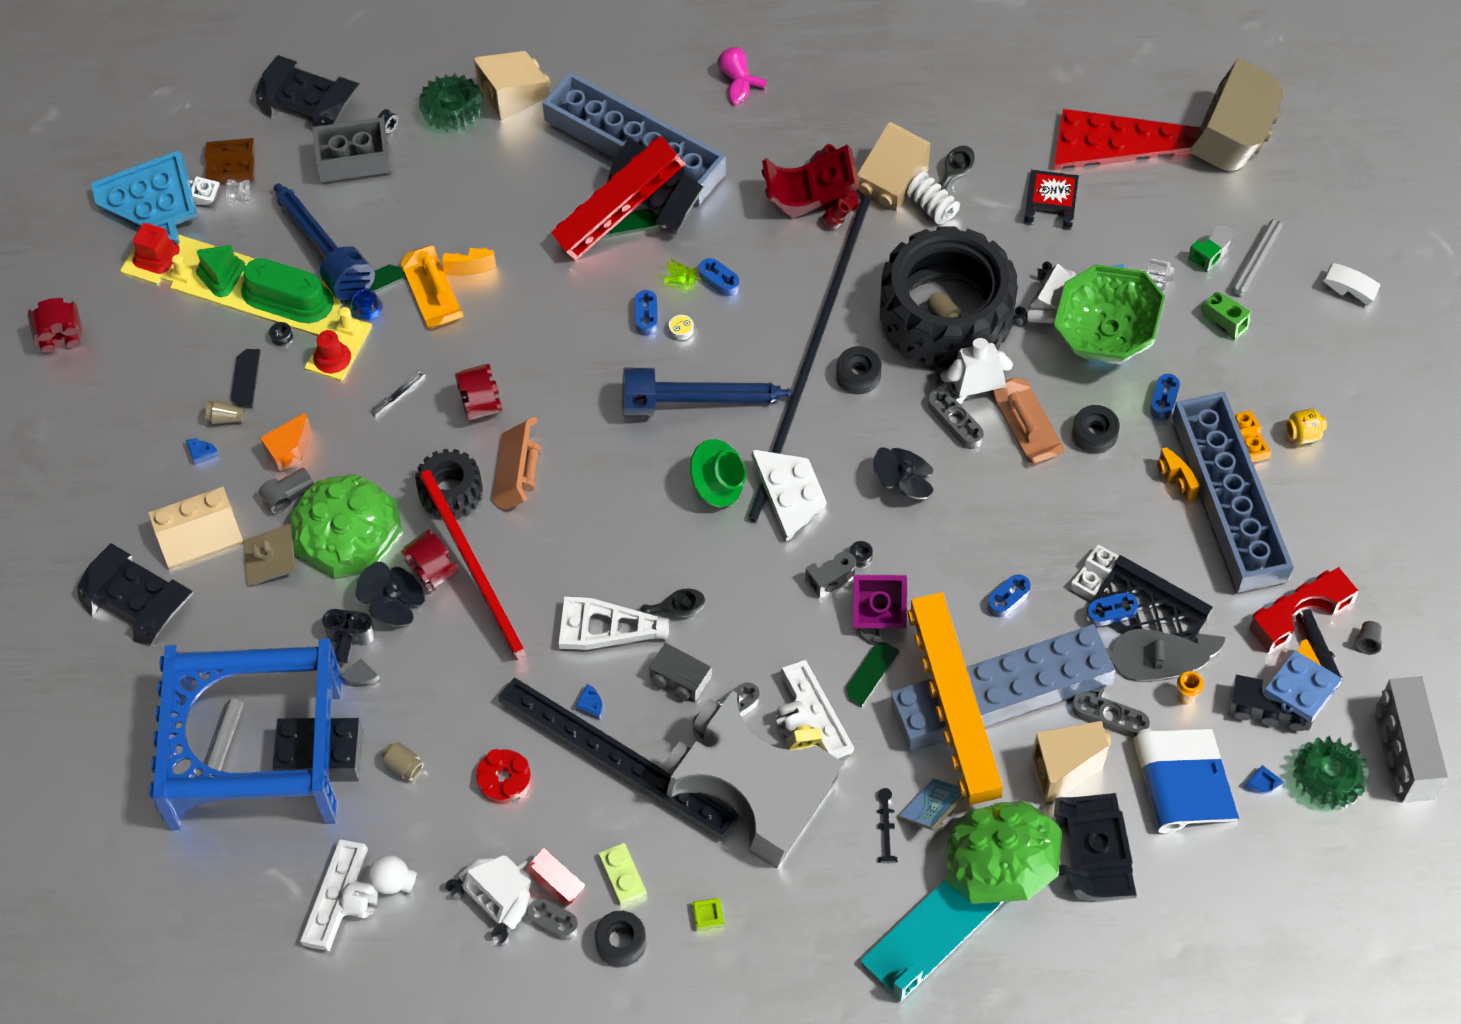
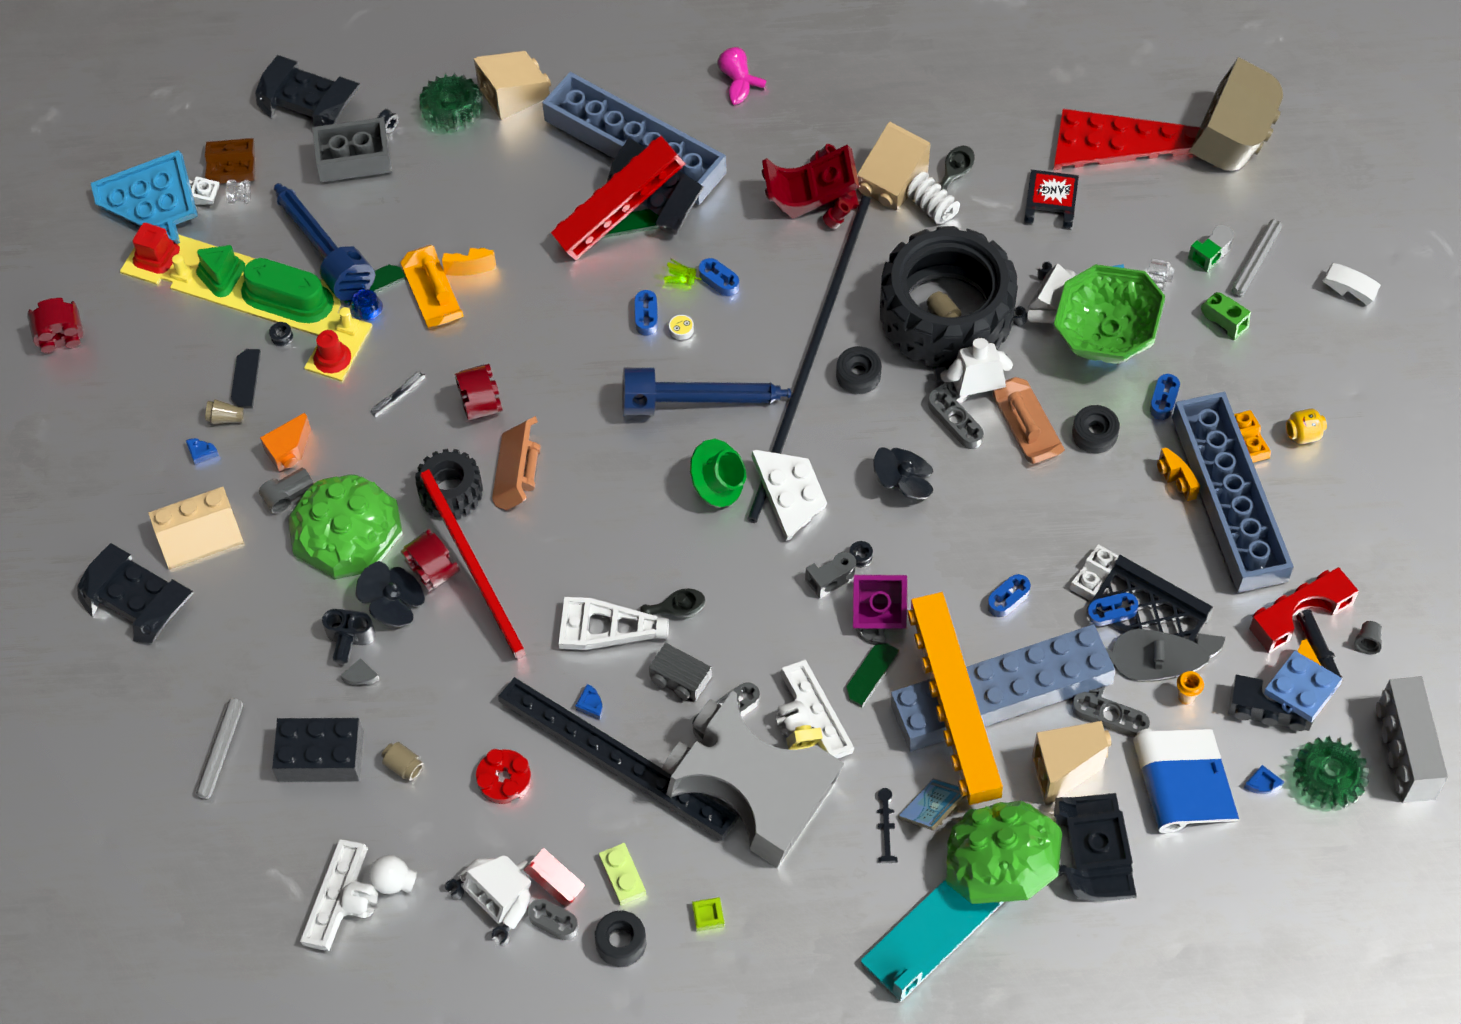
blue arch [149,638,342,831] -> none
dark tan piece [243,524,296,587] -> none

